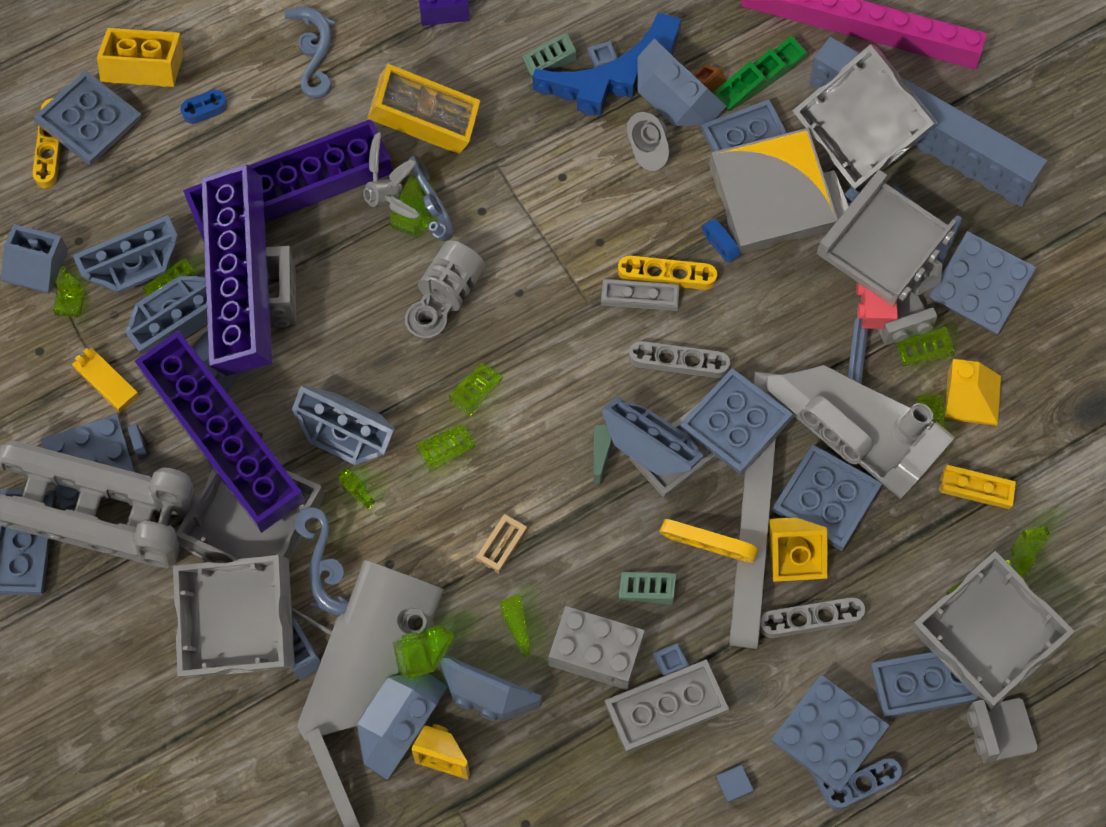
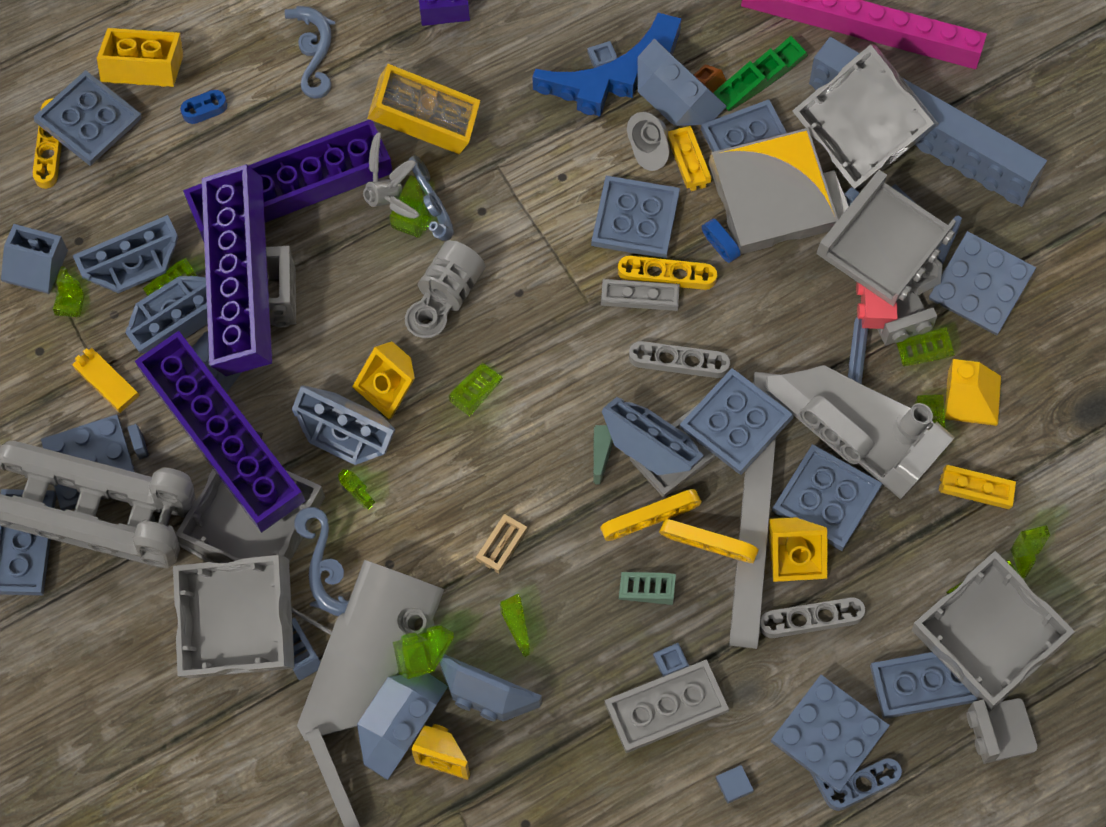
clear neon green slope [416,424,475,472] -> none
sand green slope [522,33,576,78] -> none
light grey piece [548,606,645,690] -> none
none -> yellow slope [352,341,415,419]
none -> sand blue plate [591,175,680,259]
none -> yellow beam [600,489,701,541]
none -> yellow hinge [667,126,711,192]

